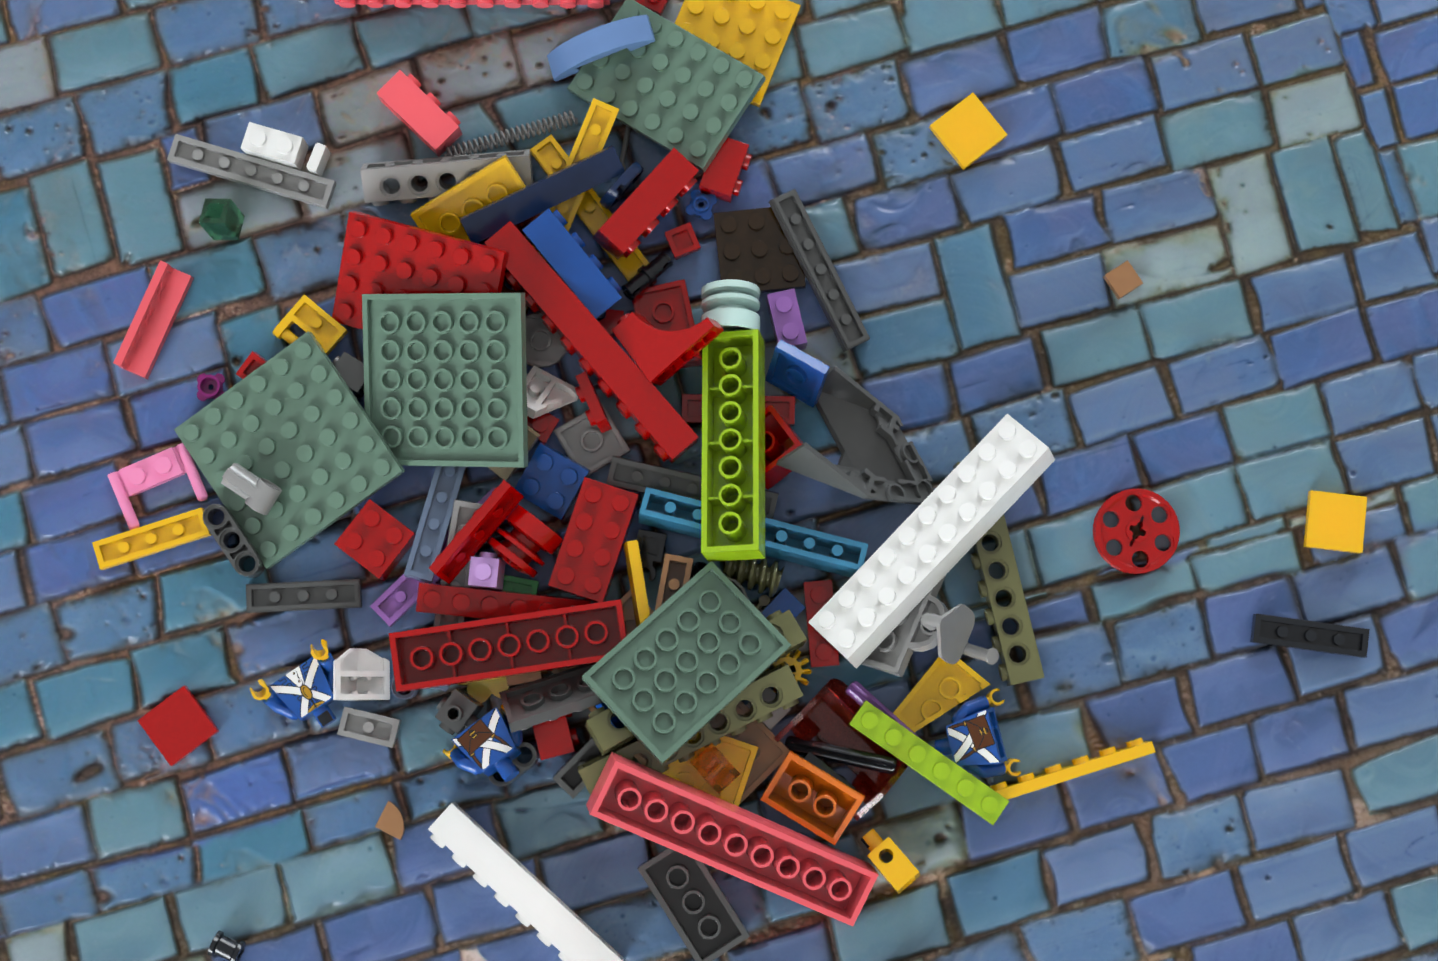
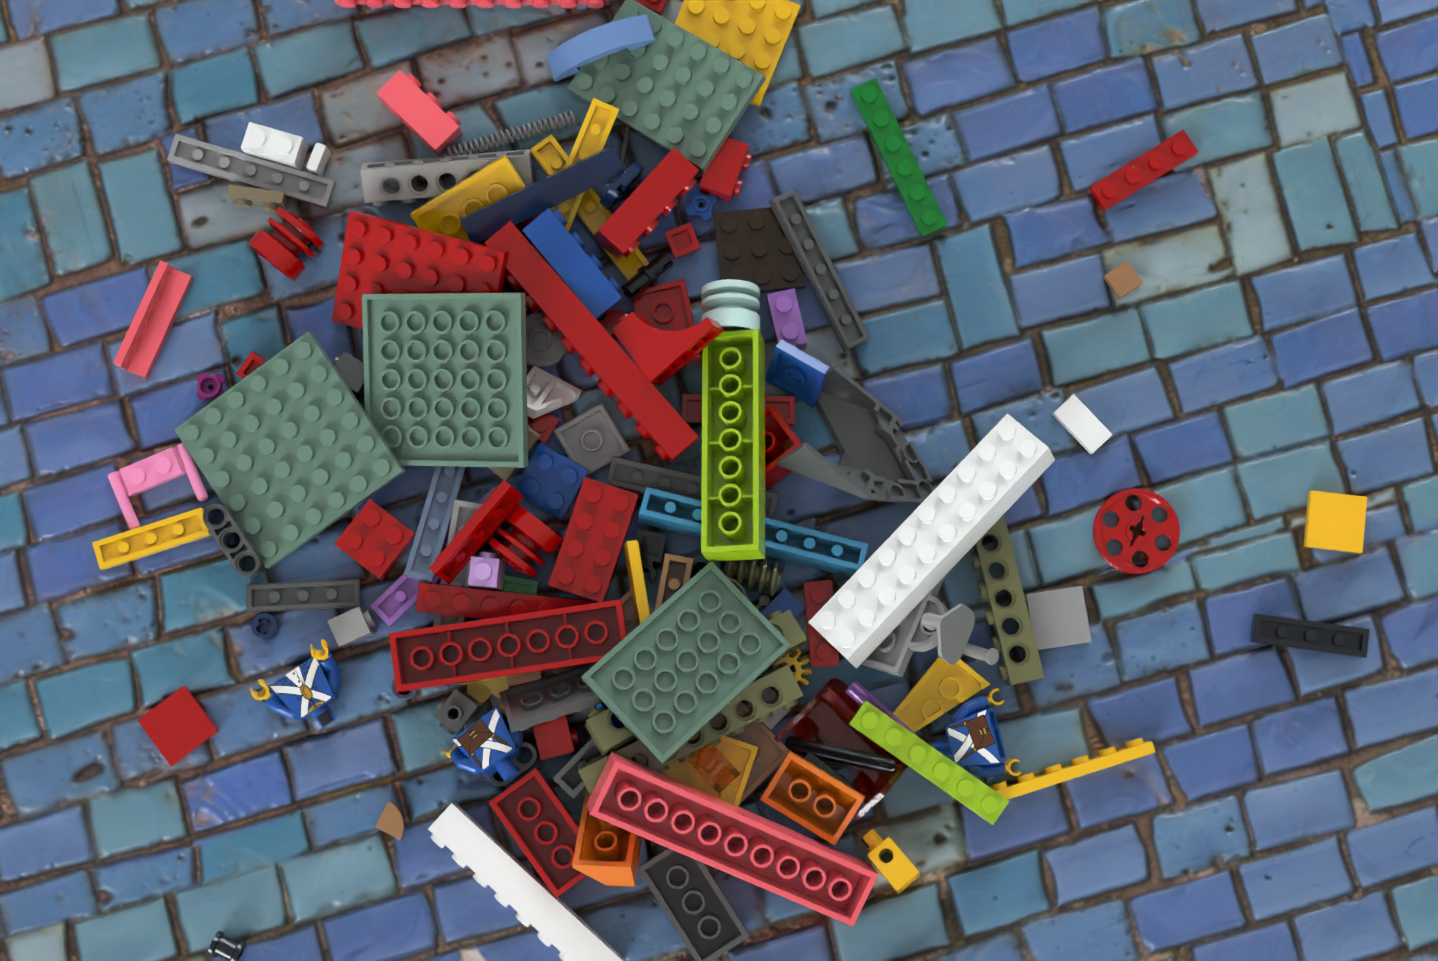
clear green brick [199,198,245,240] -> none
light grey piece [221,463,282,515] -> none
yellow plate [272,294,348,356] -> none
white slope [333,648,390,701] -> none
light grey plate [337,706,401,748] -> none
red plate [575,371,612,433] -> none
yellow tile [929,93,1008,170] -> none
none -> dark tan plate [227,184,289,212]
none -> red wheel [248,207,325,281]
none -> dark blue bush [251,613,280,640]
none -> light grey brick [327,606,376,648]
none -> red brick [488,767,587,898]
none -> orange slope [572,791,643,887]
none -> green plate [850,78,948,239]
none -> light grey tile [1025,586,1092,650]
none -> white tile [1052,394,1113,455]
none -> red plate [1089,129,1199,212]

